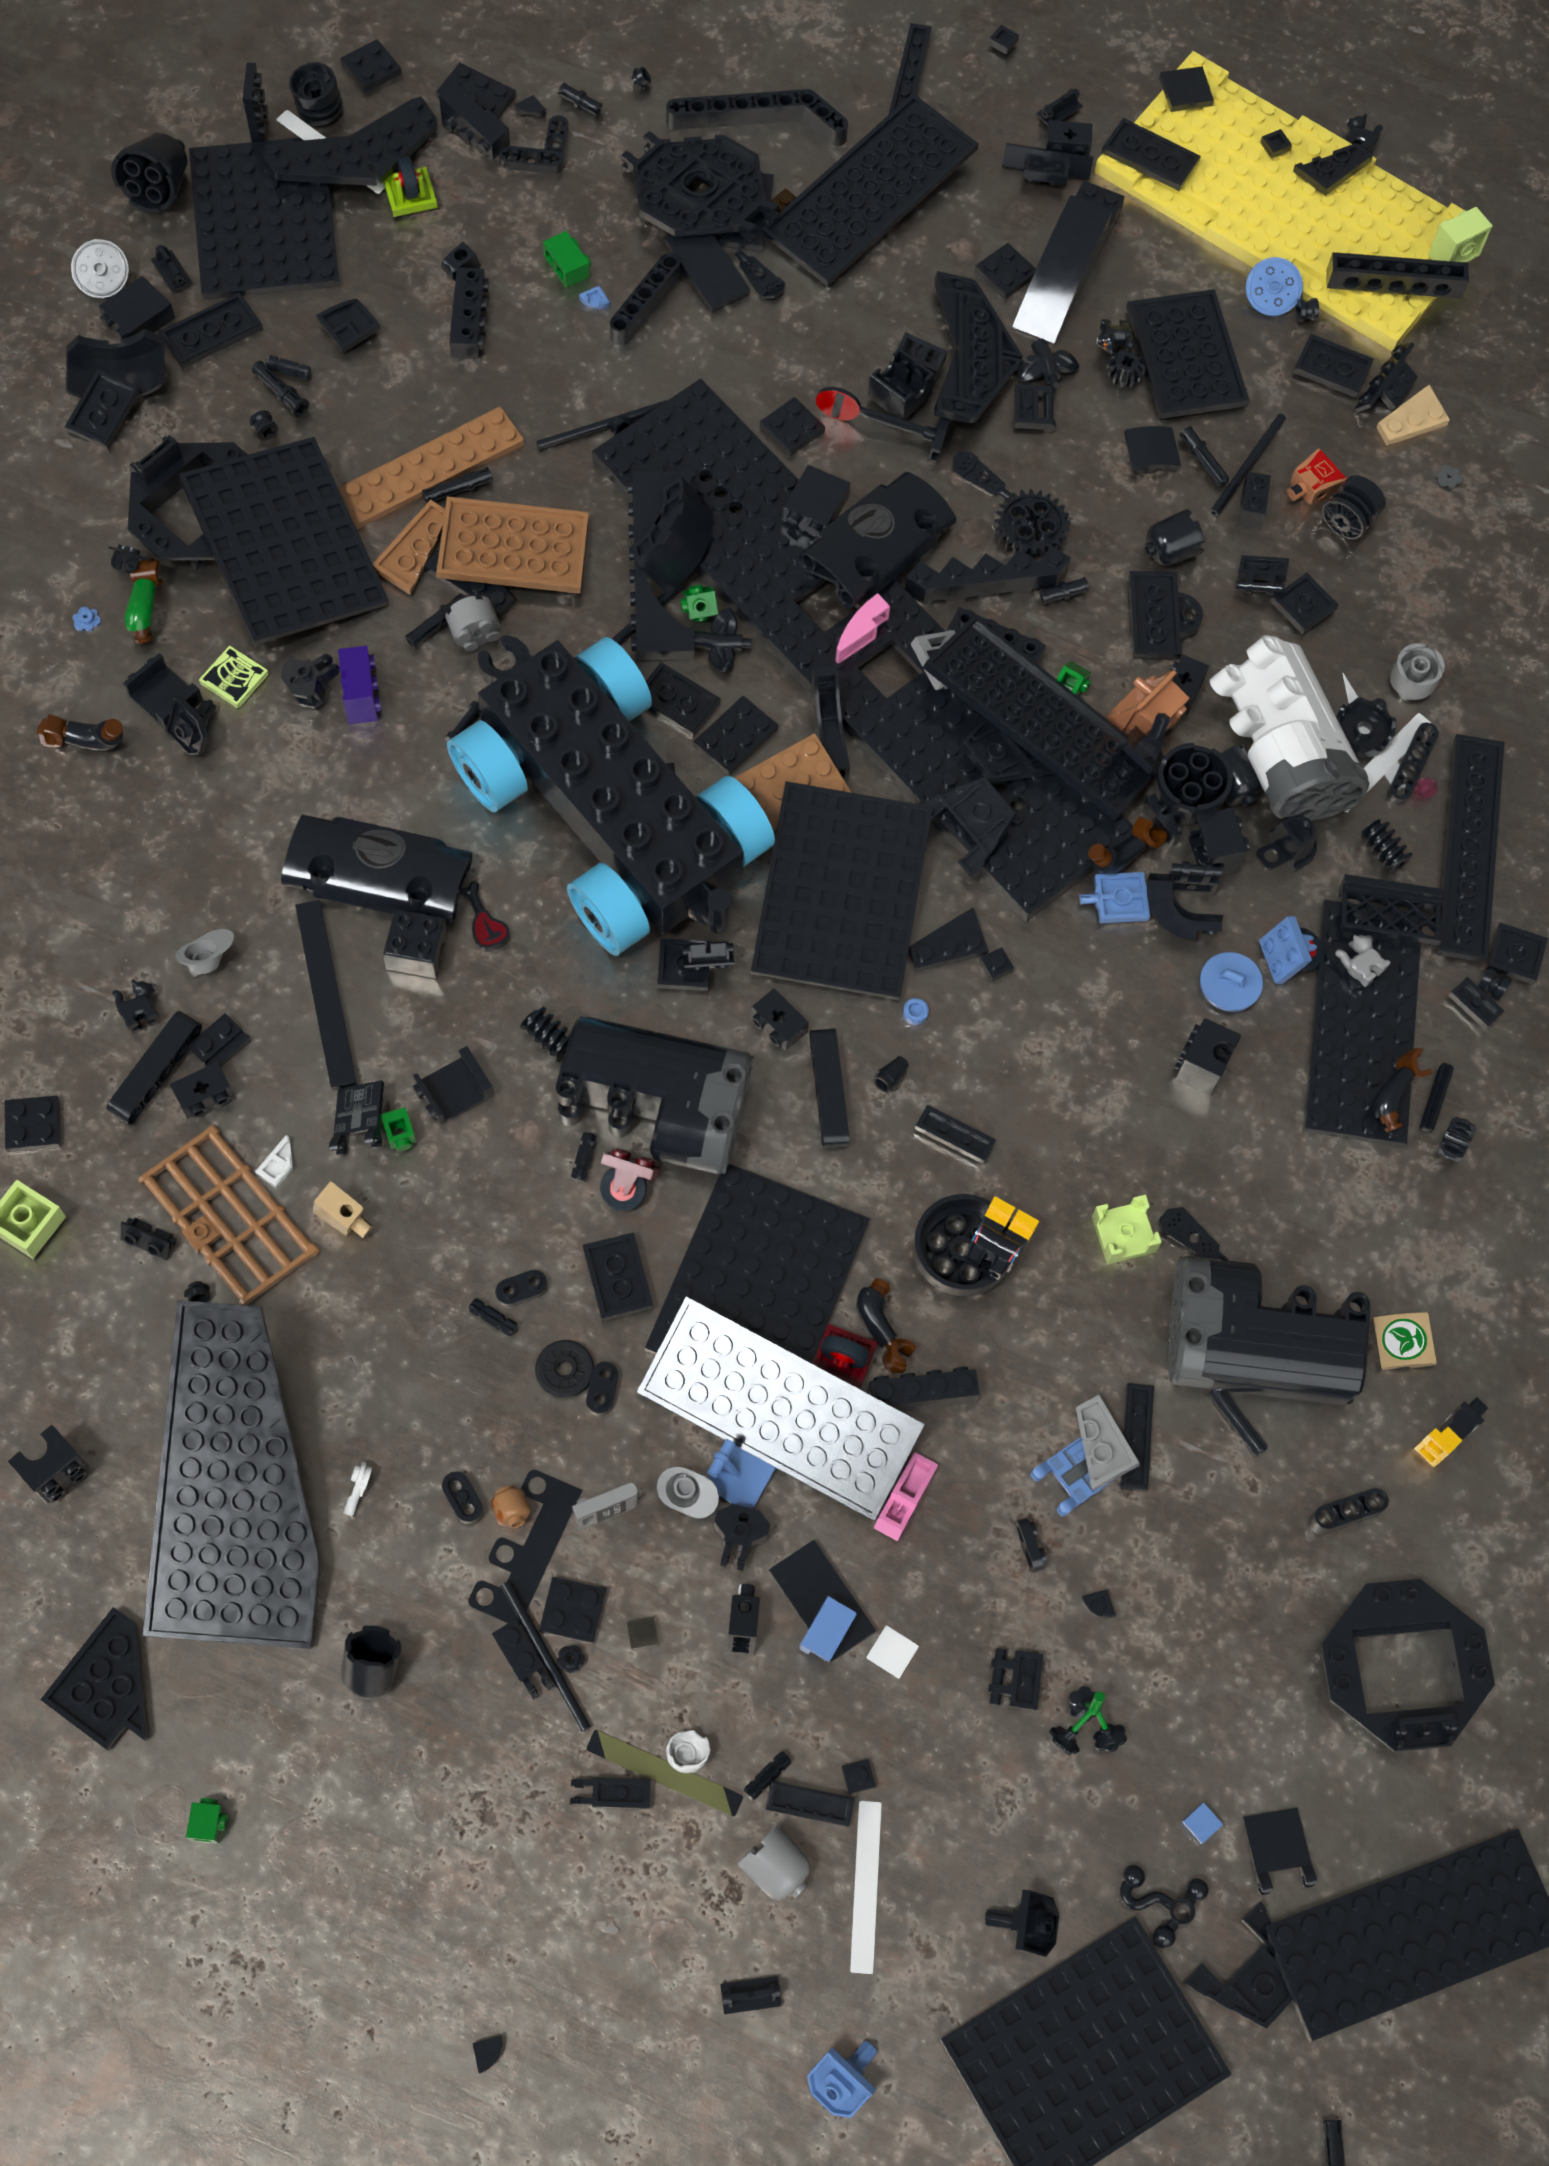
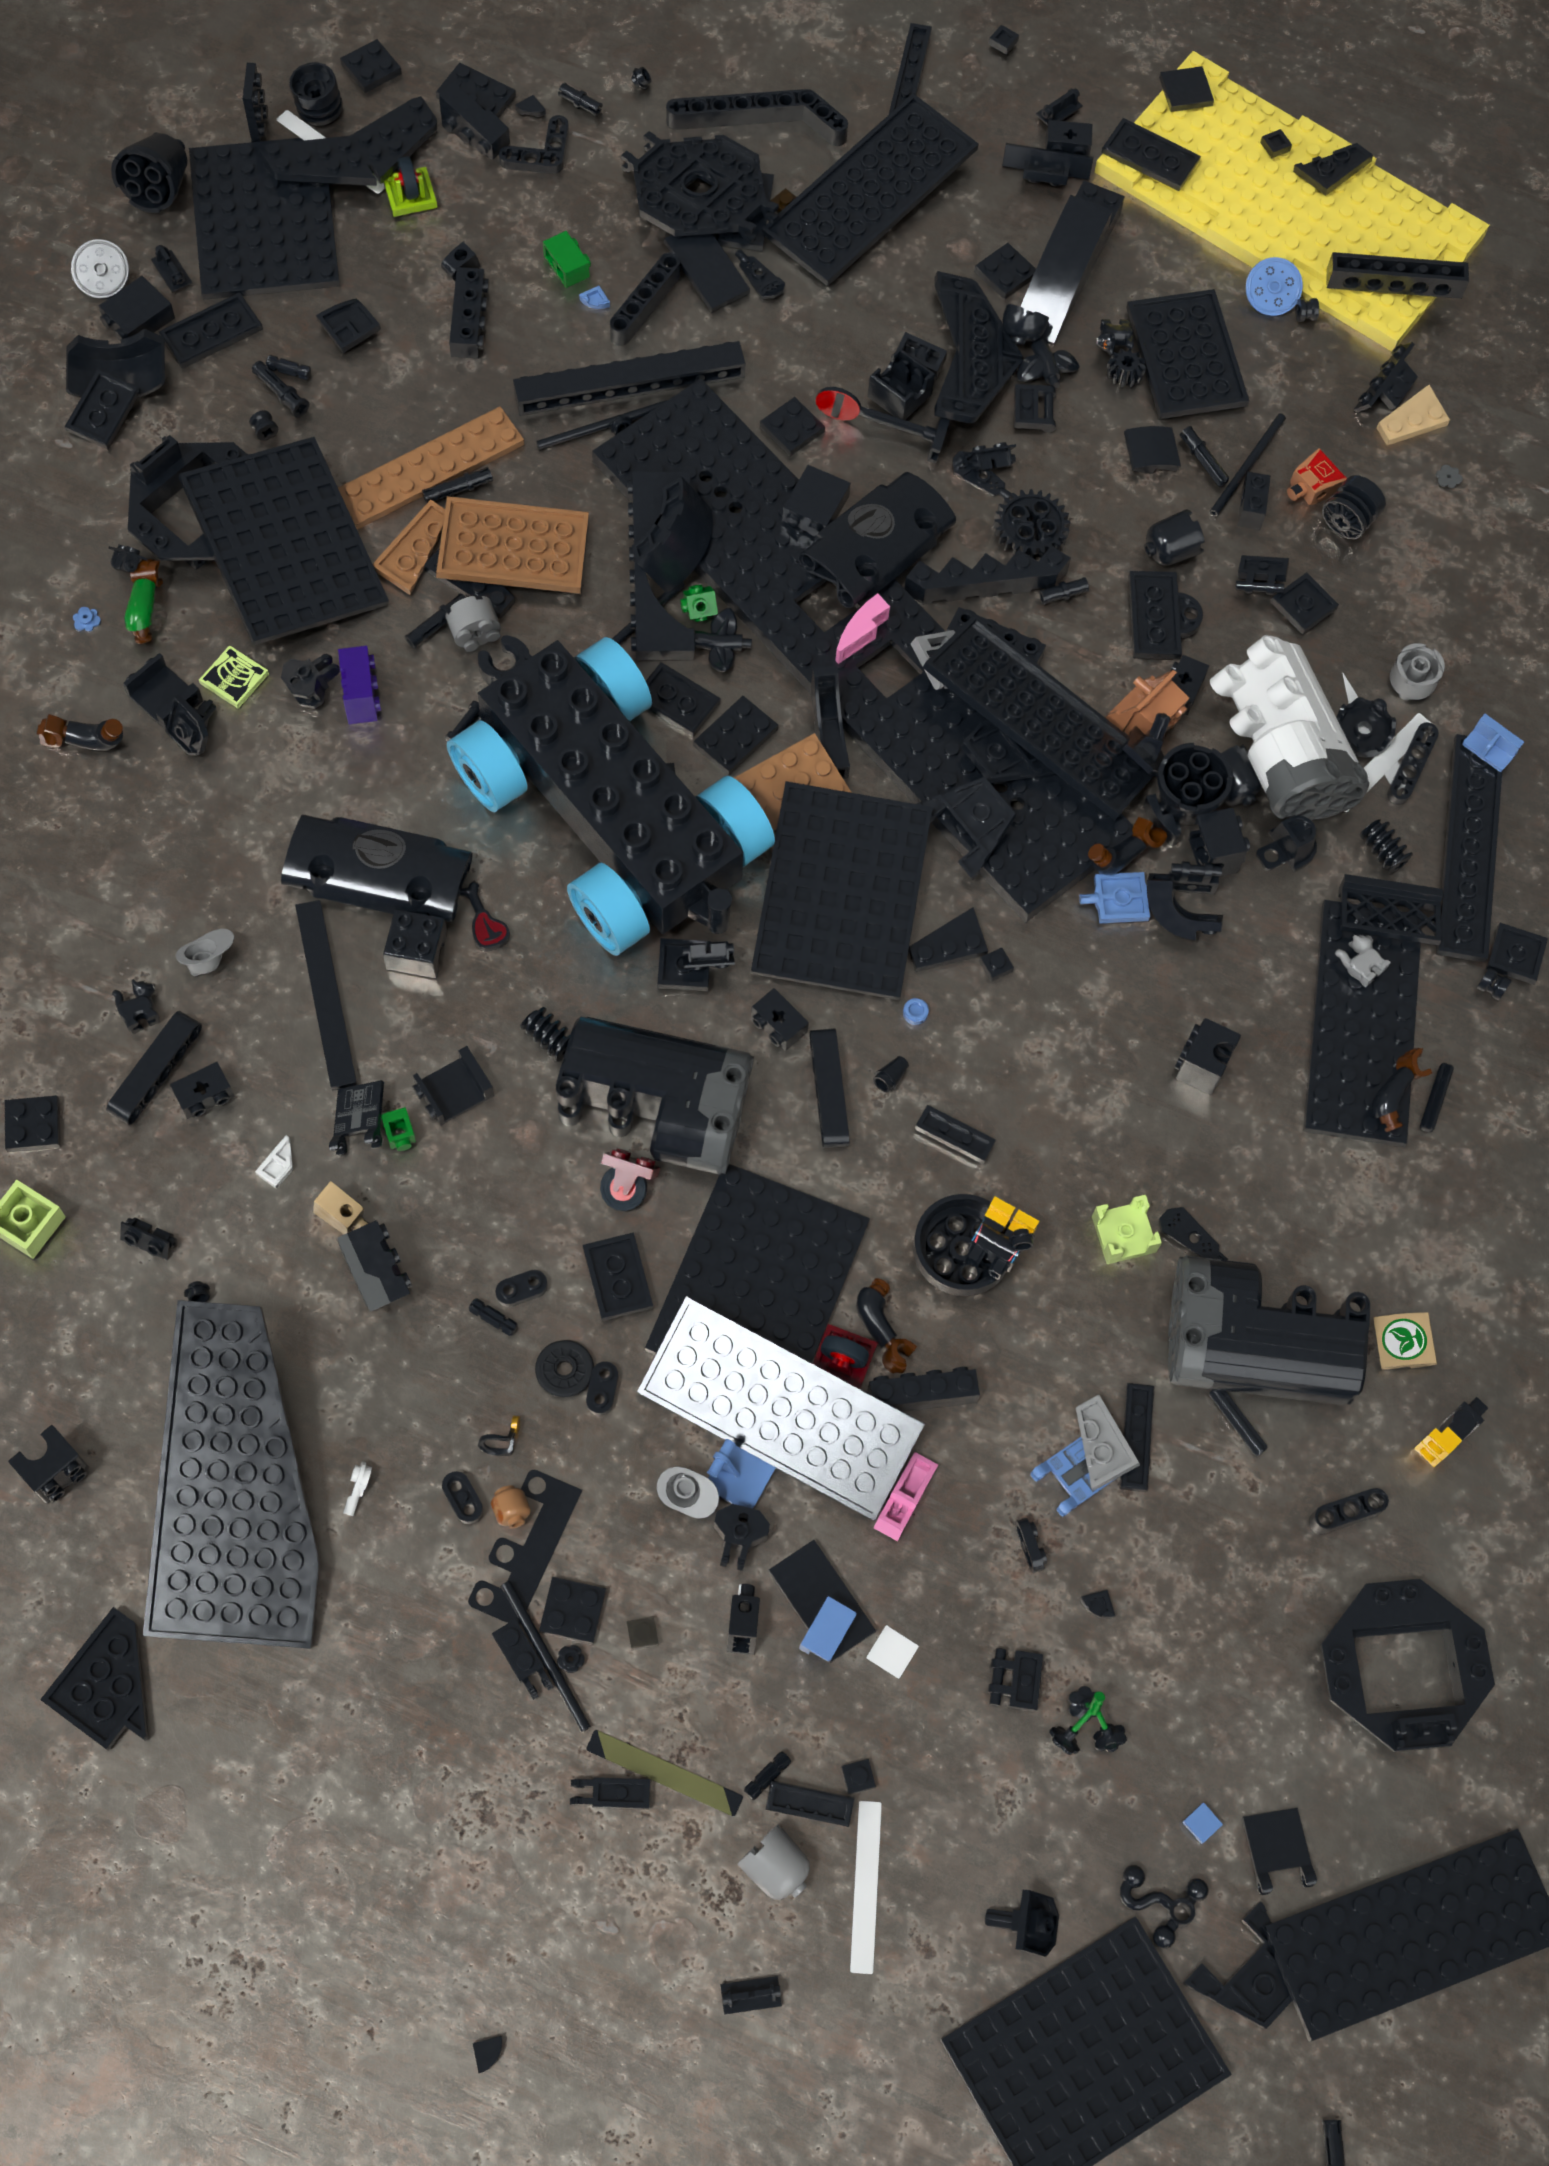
medium nougat door [138,1125,320,1305] -> none
black plate [186,1013,251,1067] -> none
green brick [186,1798,228,1843] -> none
black cylinder [341,1626,401,1699] -> none
black axle [571,1132,597,1182] -> none
light grey container [572,1483,638,1530] -> none
white hair [665,1730,711,1773] -> none
medium blue piece [807,2041,877,2118] -> none
green brick [1057,661,1091,696] -> none
medium blue shield [1200,952,1263,1012] -> none
medium blue plate [1259,916,1324,984] -> none
black plate [1293,334,1374,398] -> none
black animal [1345,113,1383,152] -> none
clear pink plate [1414,778,1438,800] -> none
yellowish green brick [1428,207,1493,262] -> none
black gear [1438,1117,1476,1162] -> none
black plate [1448,977,1504,1030] -> none
none -> black piece [336,1220,412,1312]
none -> black piece [478,1415,520,1456]
none -> black brick [513,341,746,416]
none -> black hinge [965,442,1016,472]
none -> black cylinder [1002,304,1049,345]
none -> black plate [1009,1229,1035,1251]
none -> medium blue panel [1462,714,1524,772]

